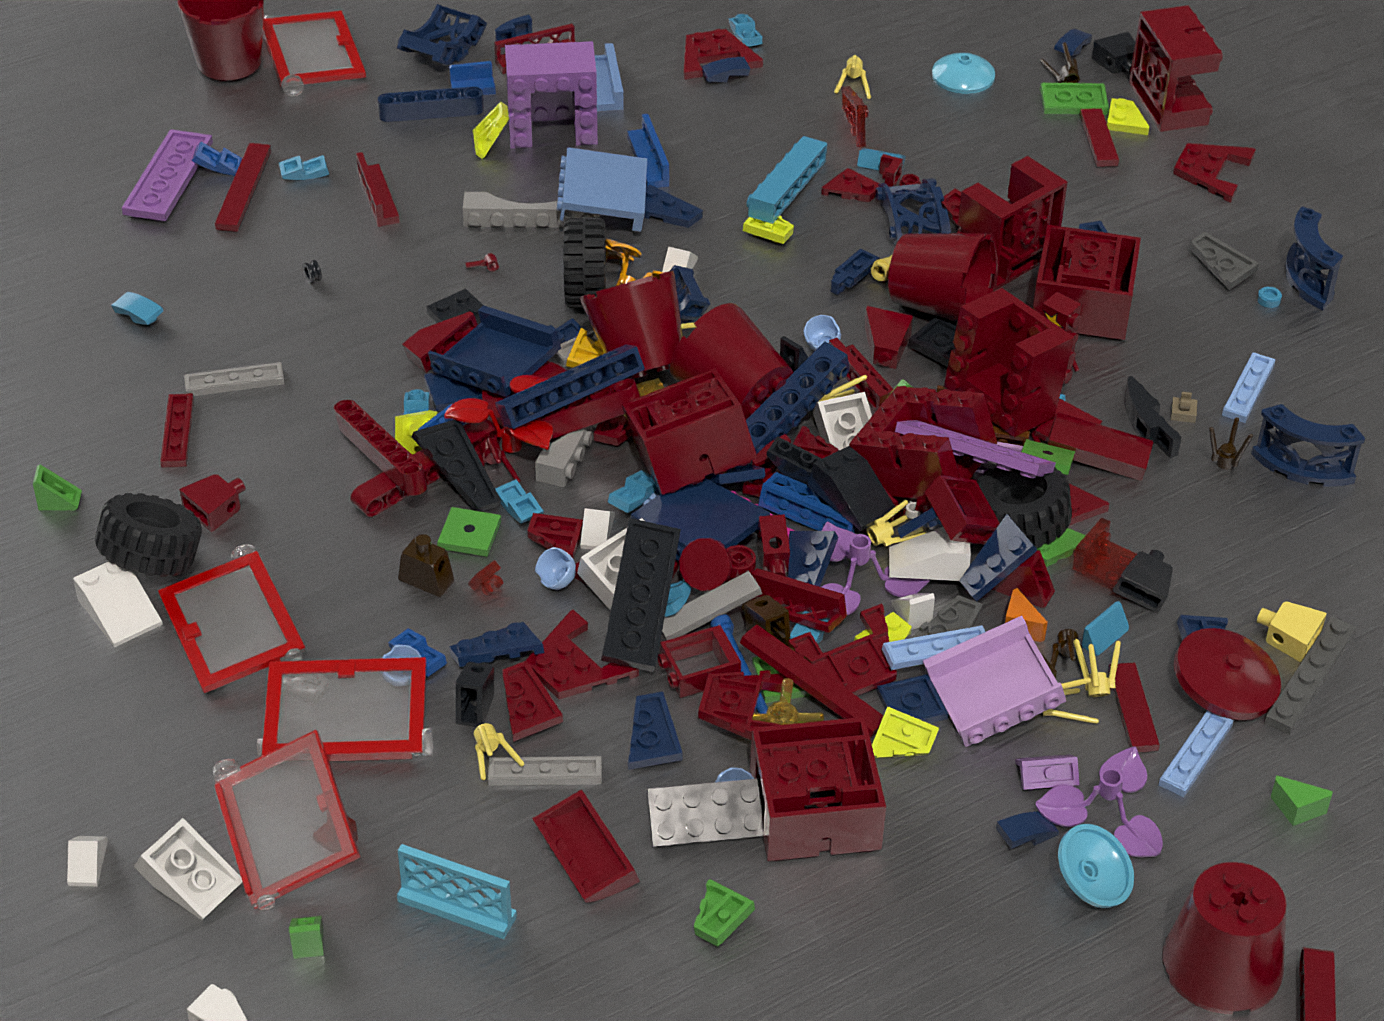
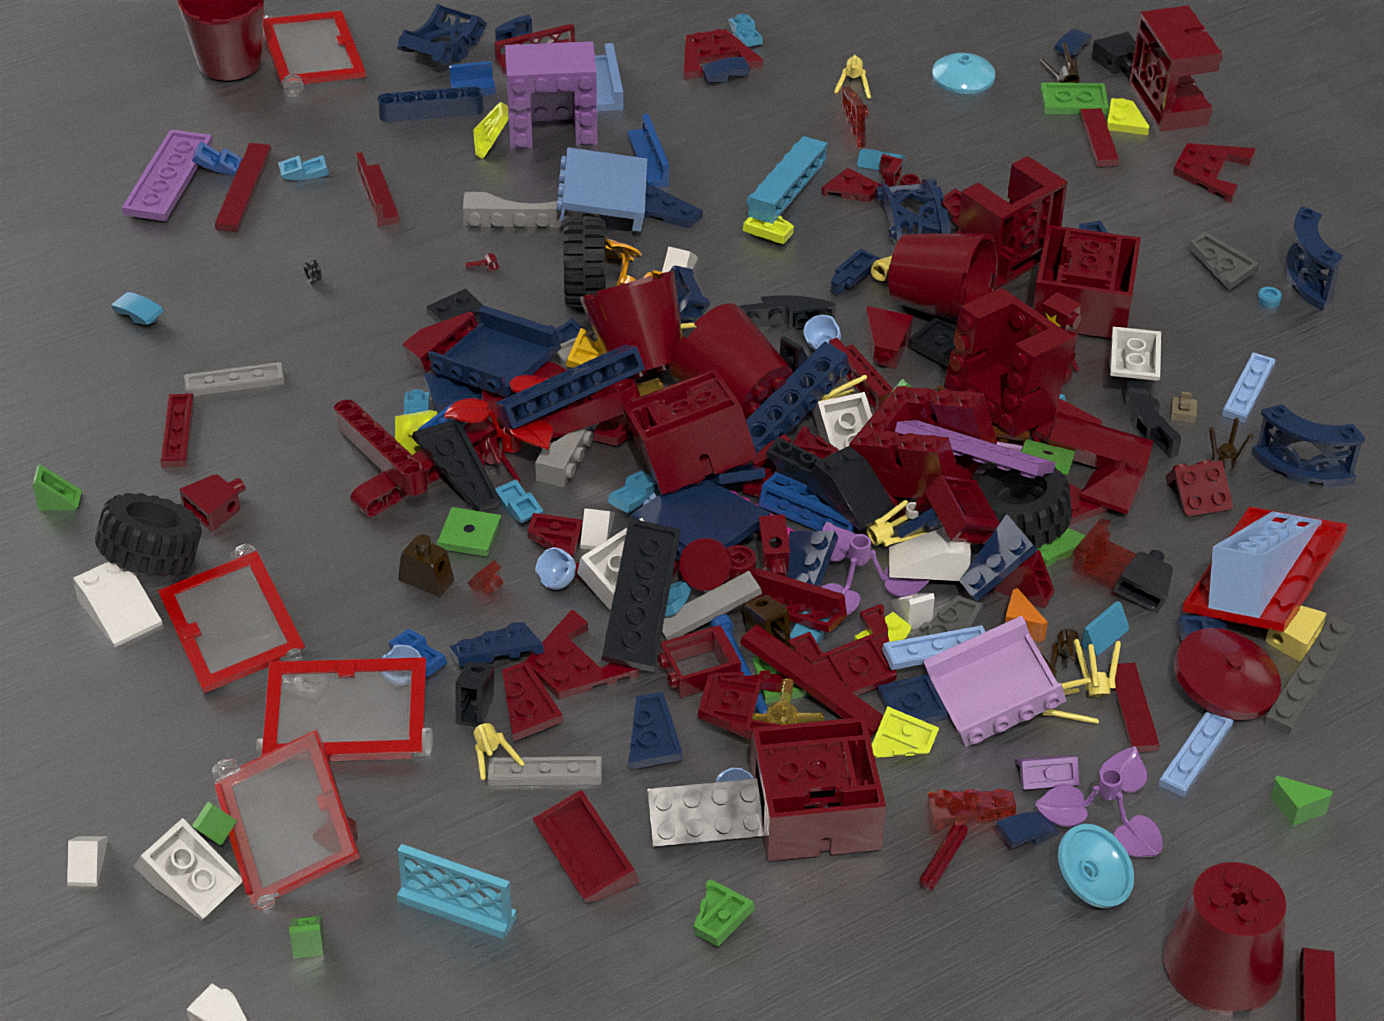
none -> bright green slope [192,802,237,845]
none -> black slope [739,295,836,330]
none -> dark red axle [919,822,968,890]
none -> clear red wing [927,789,1016,830]
none -> dark red slope [1079,458,1148,514]
none -> white slope [1109,327,1161,381]
none -> dark red bracket [1165,460,1233,517]
none -> piece [1183,506,1348,632]

